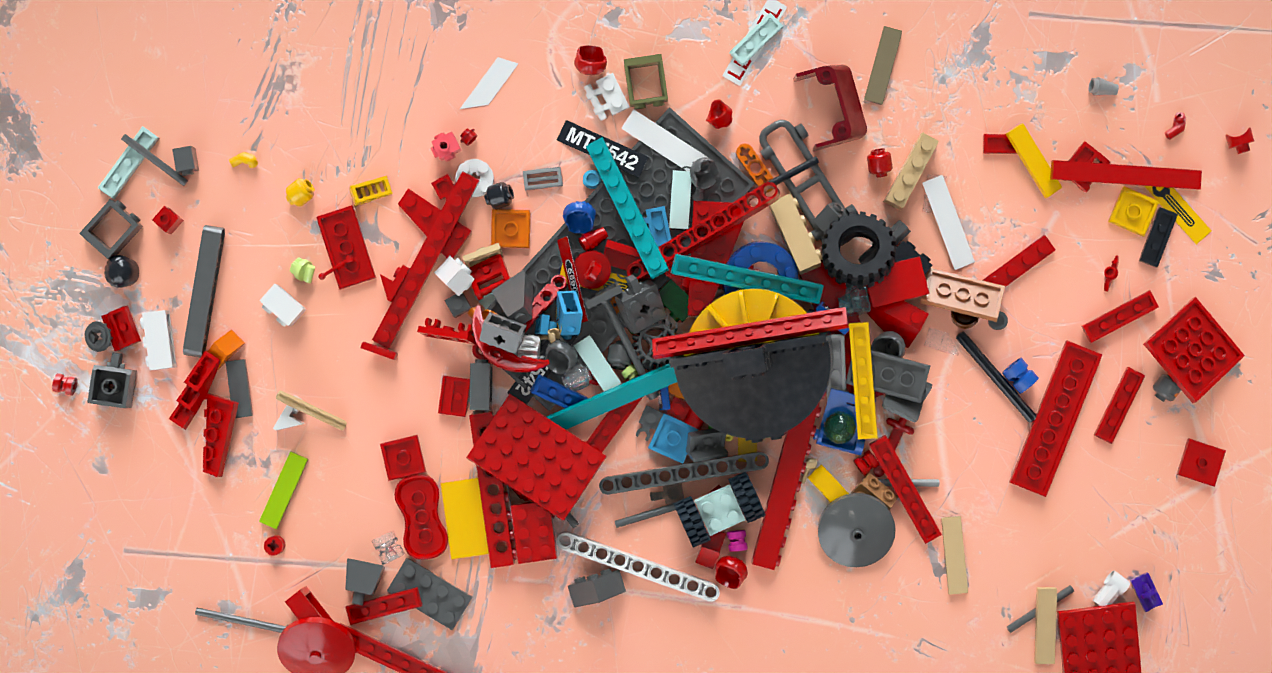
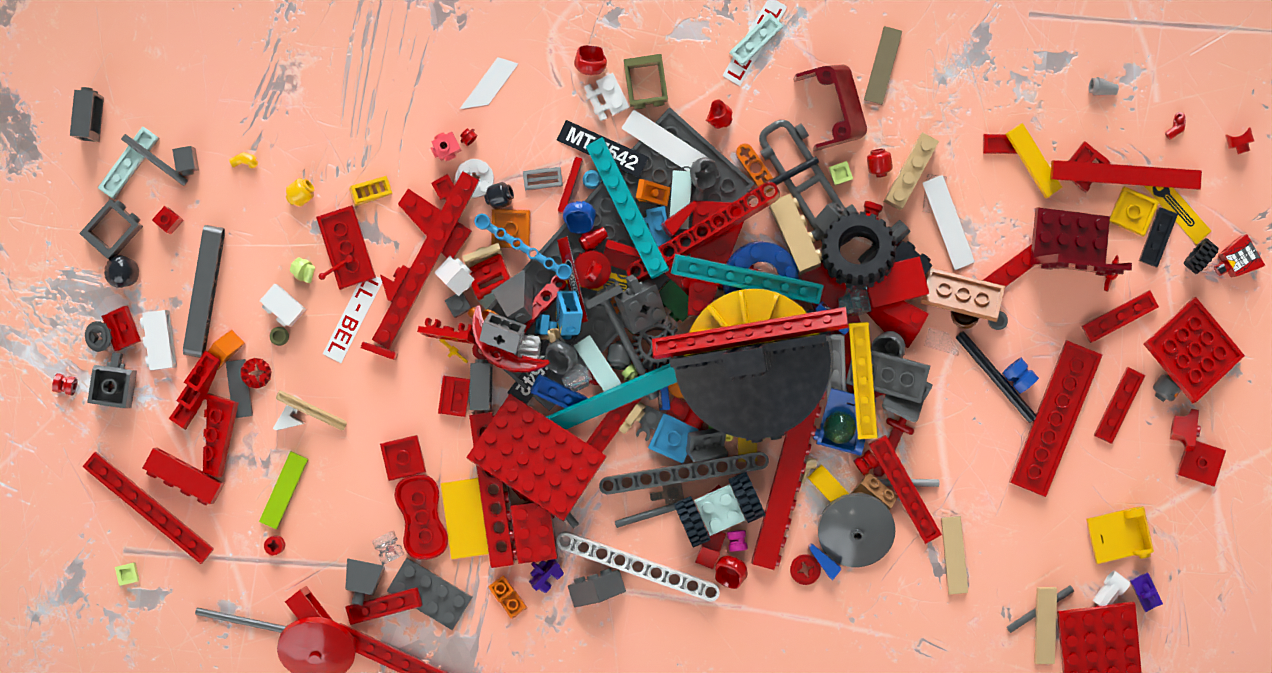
none -> dark grey window [70,87,104,142]
none -> red plate [82,452,214,564]
none -> yellowish green plate [115,562,140,586]
none -> red brick [142,447,225,506]
none -> red gear [241,358,272,389]
none -> olive plate [270,327,289,346]
none -> white sticker [323,276,382,363]
none -> yellow piece [439,339,468,364]
none -> dark azure bar [474,213,572,280]
none -> orange slope [488,575,528,619]
none -> dark purple hips [529,559,564,593]
none -> red tile [558,157,583,214]
none -> tan plate [619,401,646,434]
none -> orange slope [636,179,671,206]
none -> red slope [661,201,697,237]
none -> red gear [790,554,821,585]
none -> blue slope [808,543,842,580]
none -> yellowish green plate [828,161,853,186]
none -> red wheel [863,201,883,221]
none -> dark red bracket [1030,207,1132,276]
none -> yellow door [1086,506,1154,564]
none -> red brick [1170,409,1201,452]
none -> black tyre [1184,238,1219,274]
none -> torso [1214,234,1266,278]

